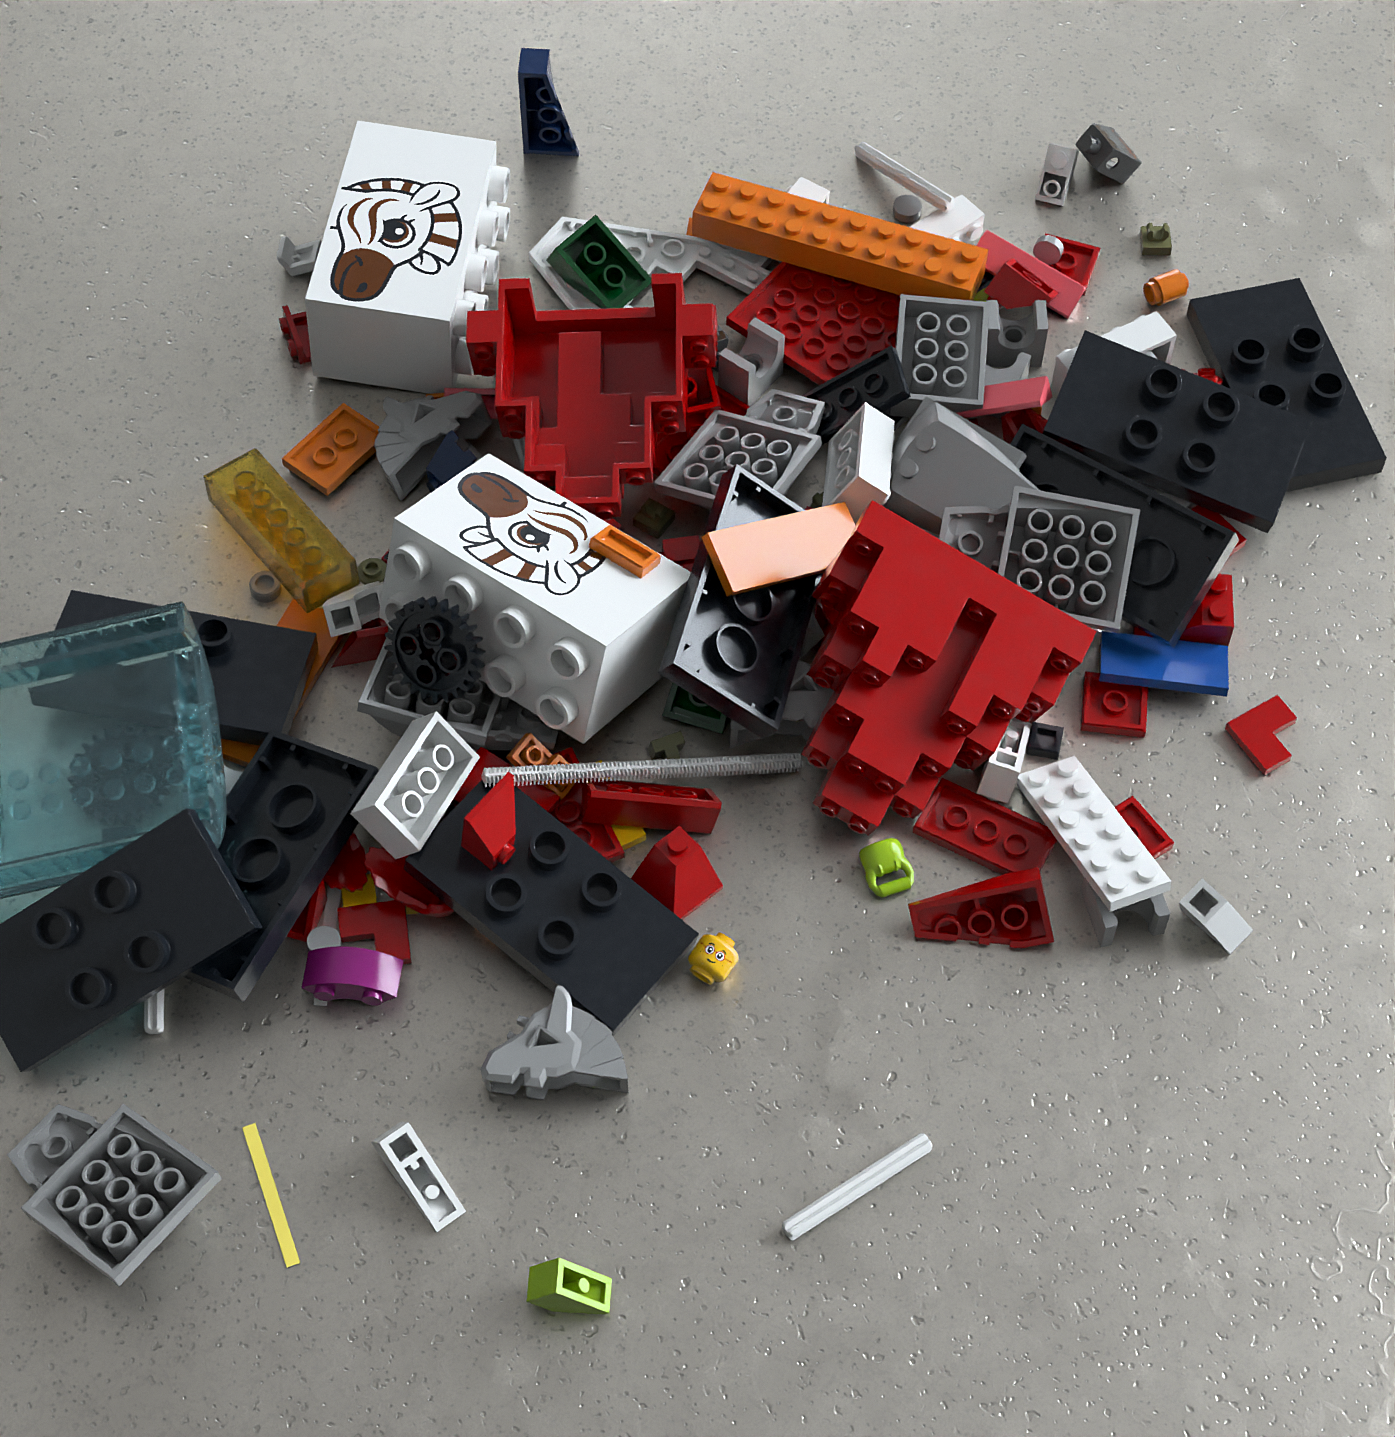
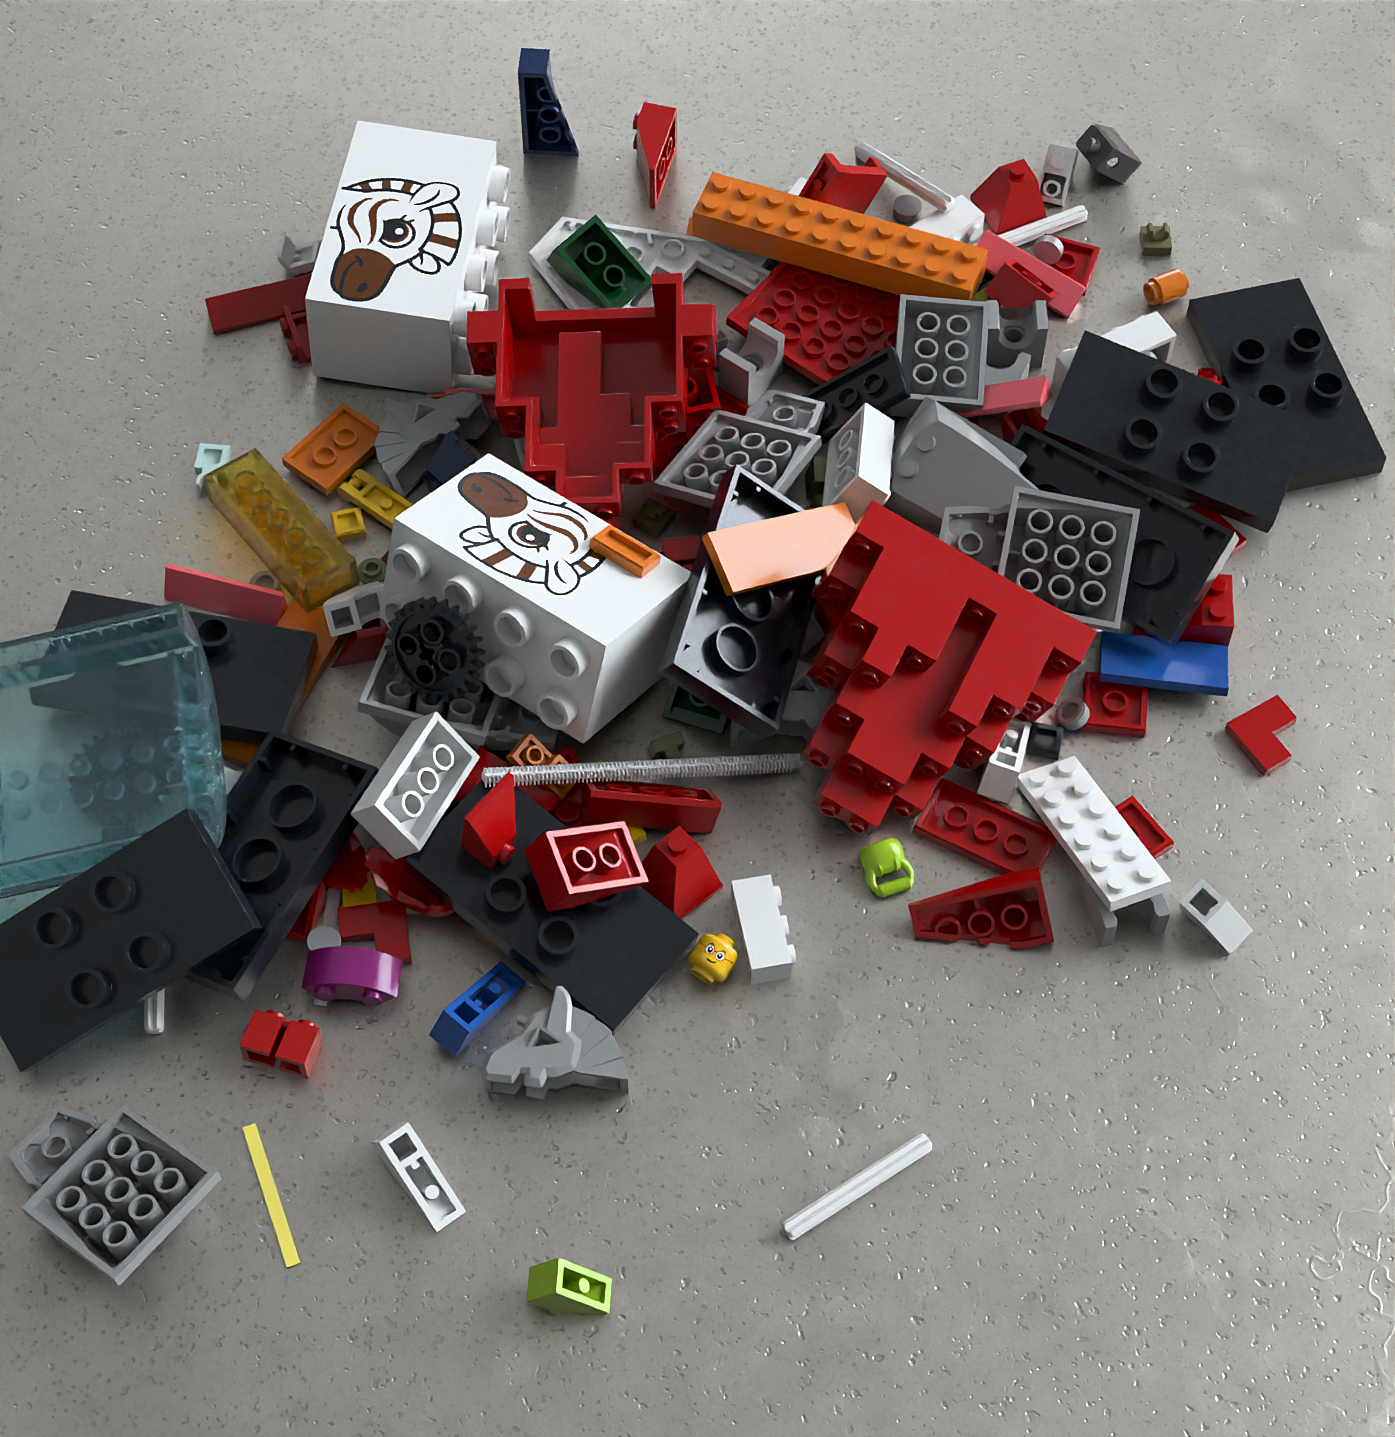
none -> coral slope [164,564,287,626]
none -> light aqua plate [194,443,231,493]
none -> red slope [205,273,312,334]
none -> red piece [239,1009,323,1079]
none -> yellow tile [330,507,367,543]
none -> yellow plate [337,469,414,529]
none -> blue slope [429,961,526,1057]
none -> red slope [524,821,649,911]
none -> red slope [633,102,677,208]
none -> white brick [731,874,796,985]
none -> red panel [798,153,888,214]
none -> olive tile [805,456,826,499]
none -> red slope [970,159,1047,235]
none -> white axle [973,205,1088,247]
none -> light grey tile [1056,697,1090,731]

